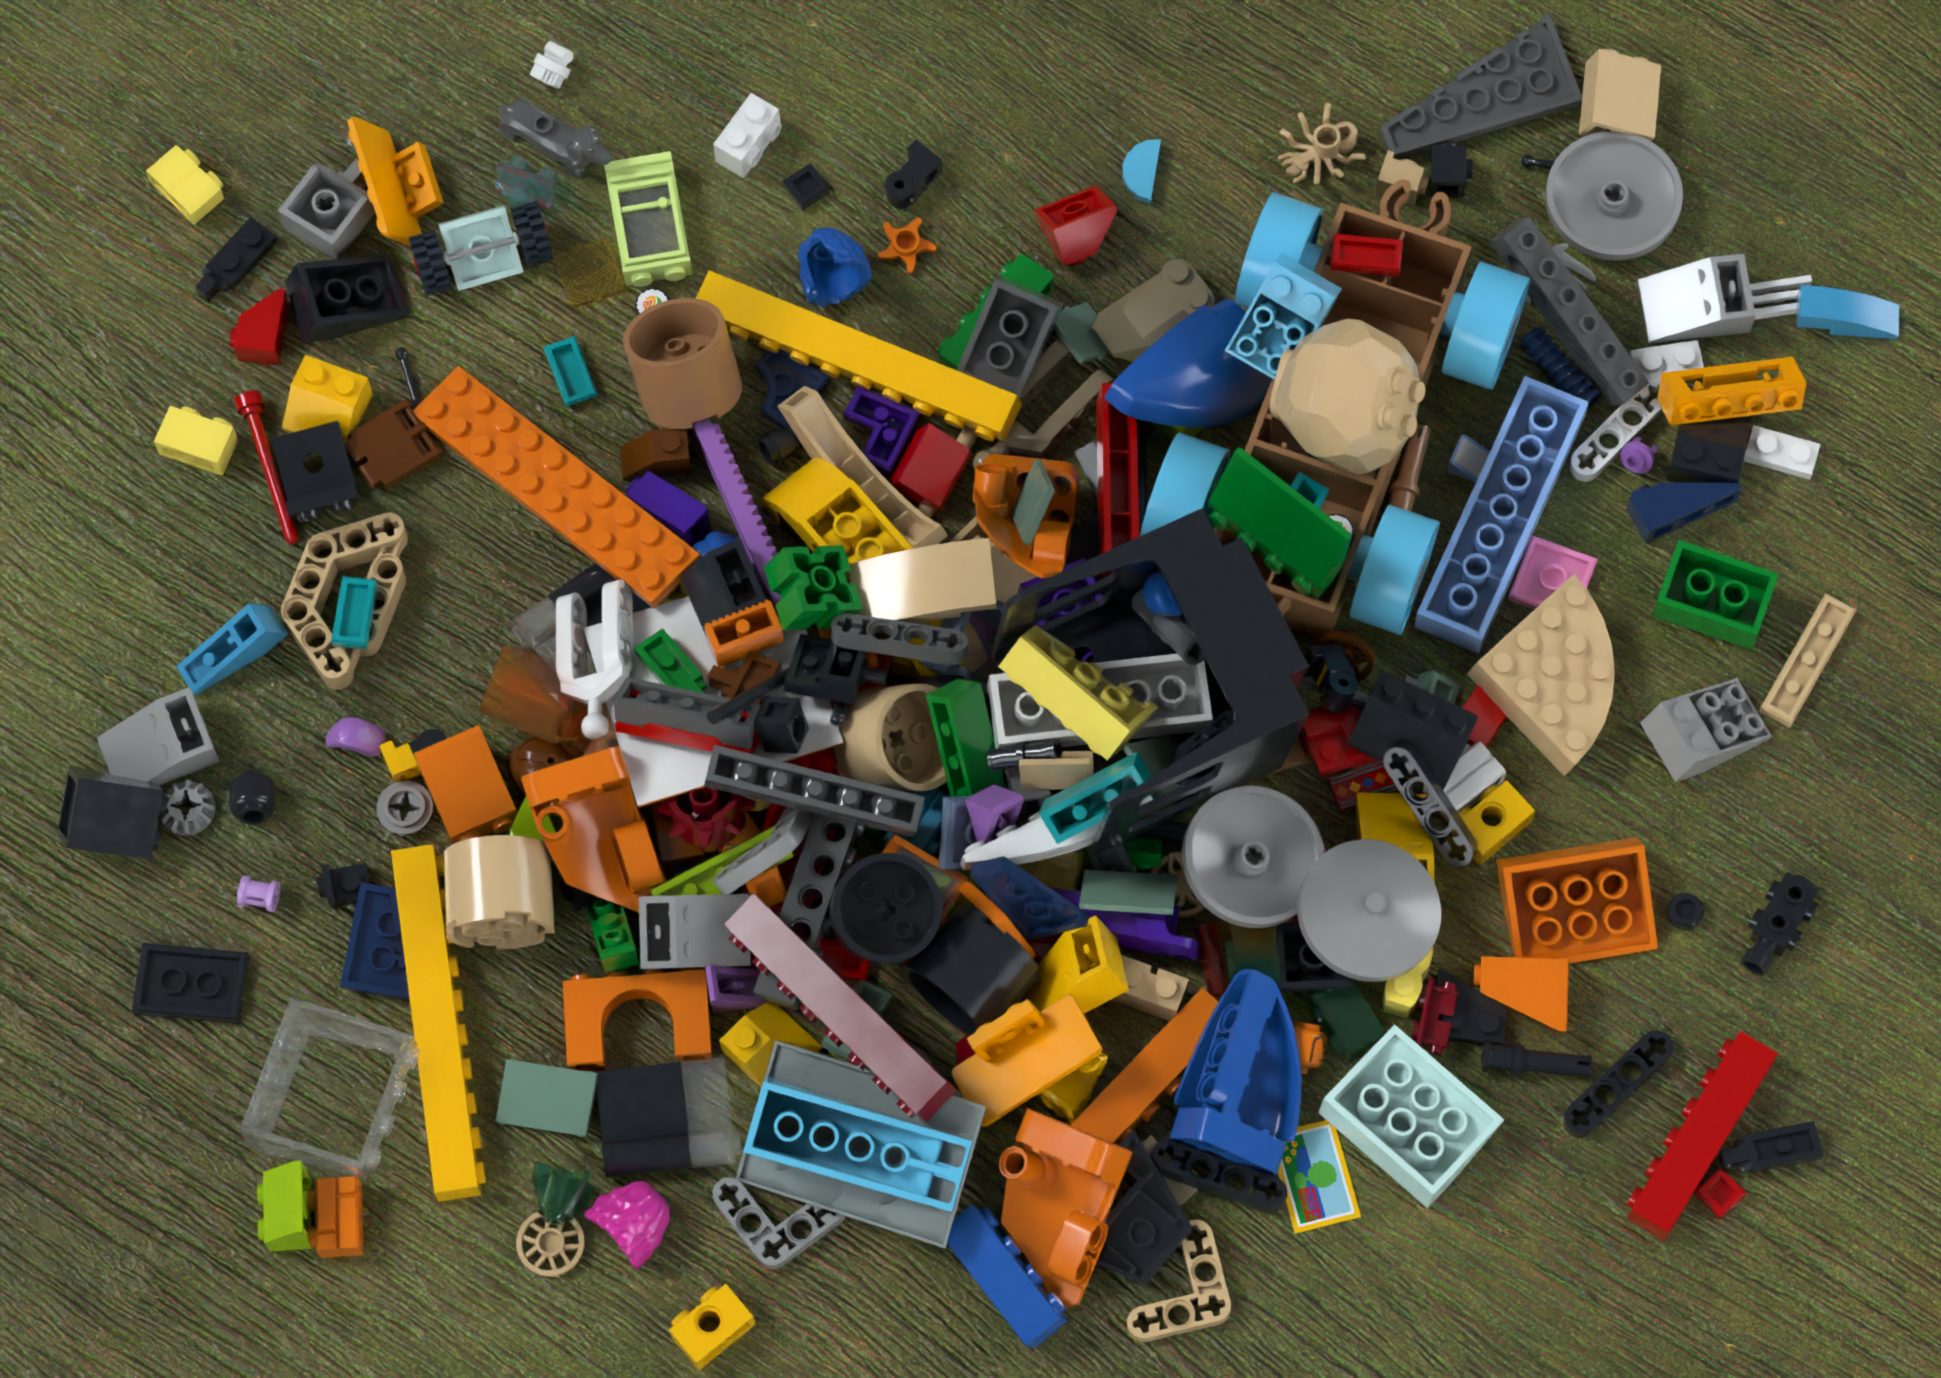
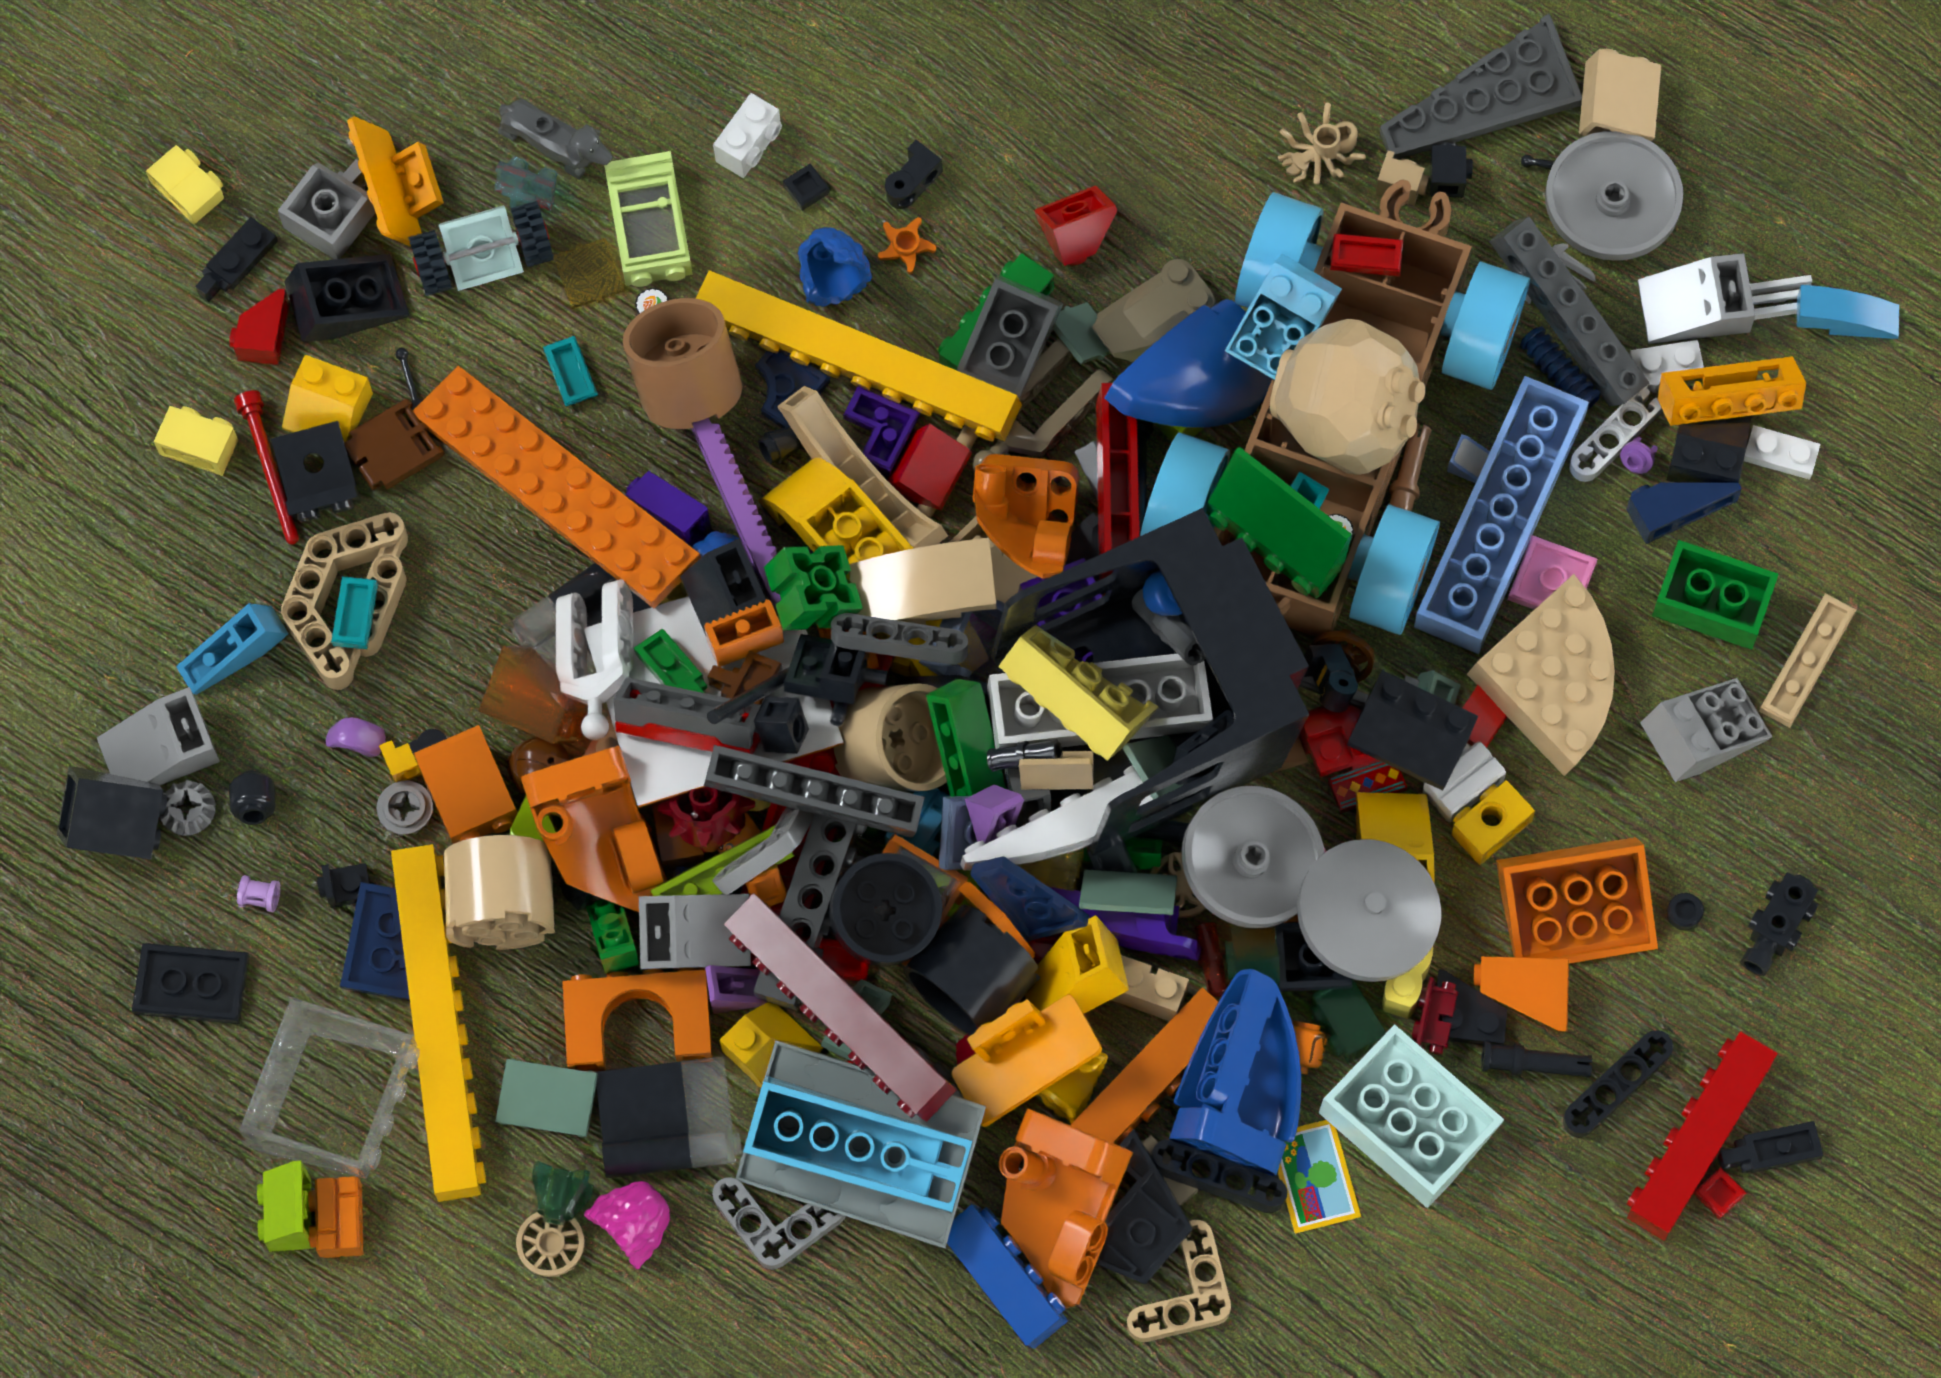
white piece [530,41,573,89] -> none
reddish brown slope [620,428,692,481] -> none
yellow brick [669,1284,756,1371] -> none
sand green piece [1011,459,1055,545] -> none
teal brick [1039,751,1153,844] -> none
medium azure tile [1122,139,1161,205] -> none
black beam [1383,742,1477,867] -> none

